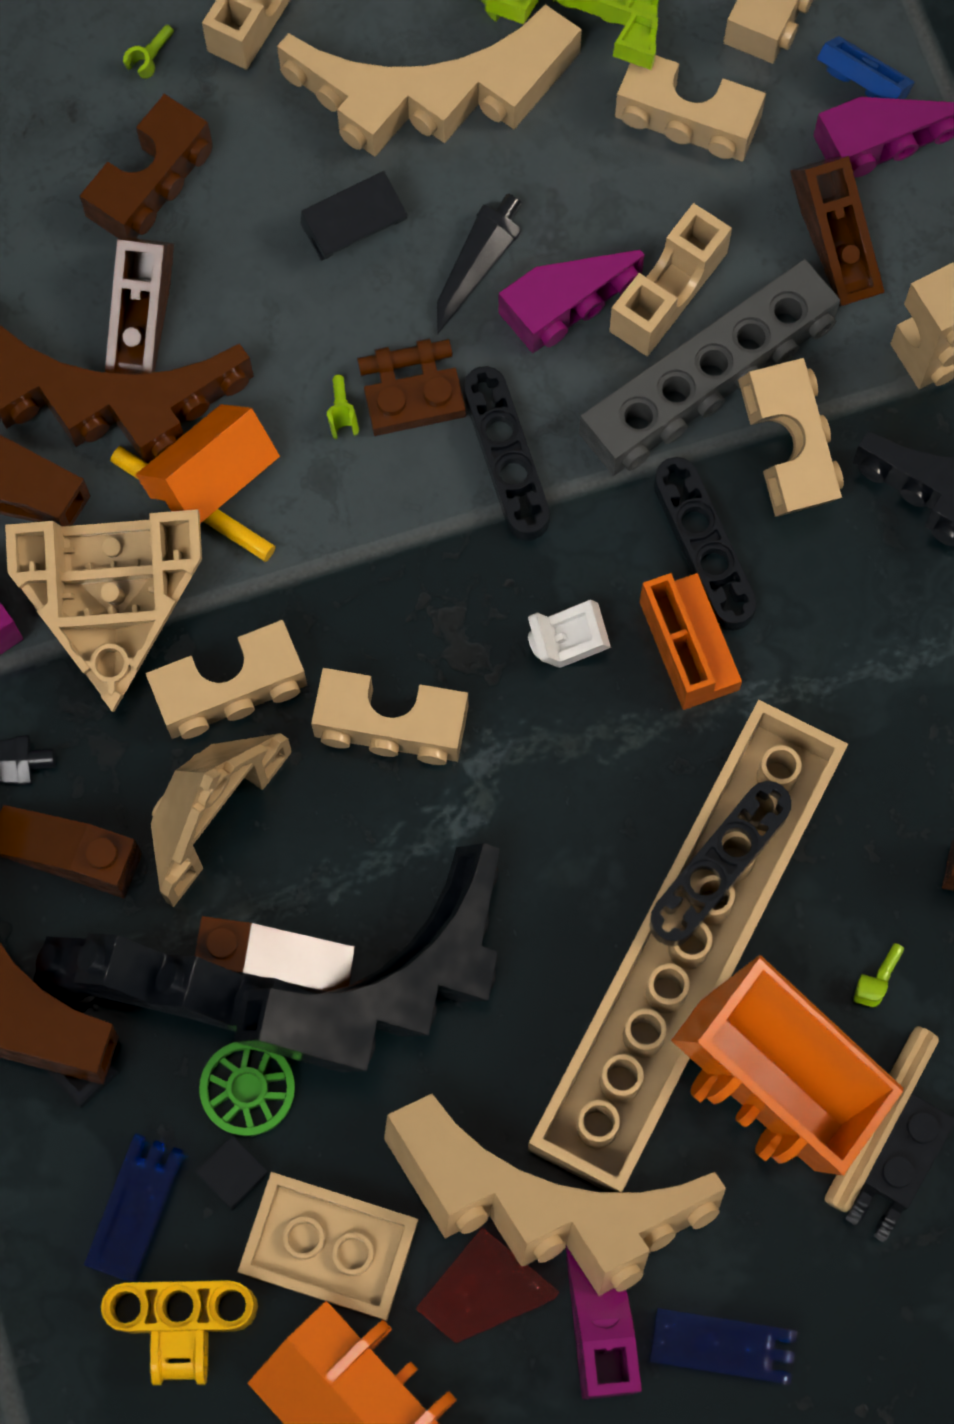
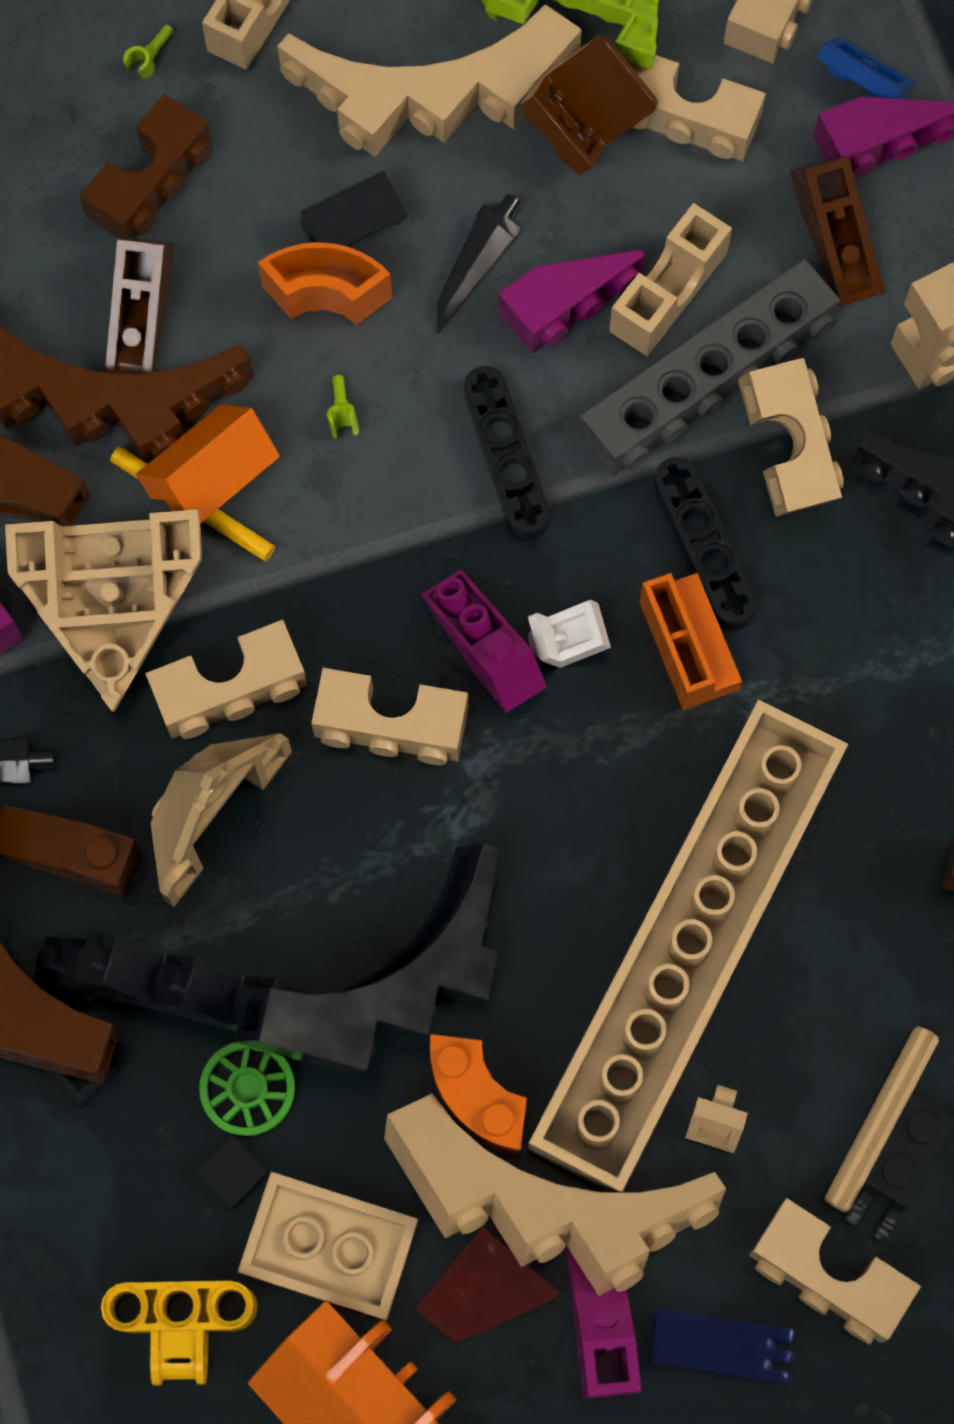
clear blue hinge [84,1133,184,1283] -> none
slope [195,916,355,994] -> none
reddish brown plate [357,338,466,436] -> none
black beam [649,781,792,946] -> none
orange piece [671,955,903,1176] -> none
lime hand [853,943,904,1007] -> none
none -> orange brick [257,242,393,325]
none -> magenta slope [421,569,547,713]
none -> orange brick [430,1034,527,1157]
none -> reddish brown bracket [520,35,658,176]
none -> tan tile [685,1085,748,1153]
none -> tan arch [749,1198,921,1345]

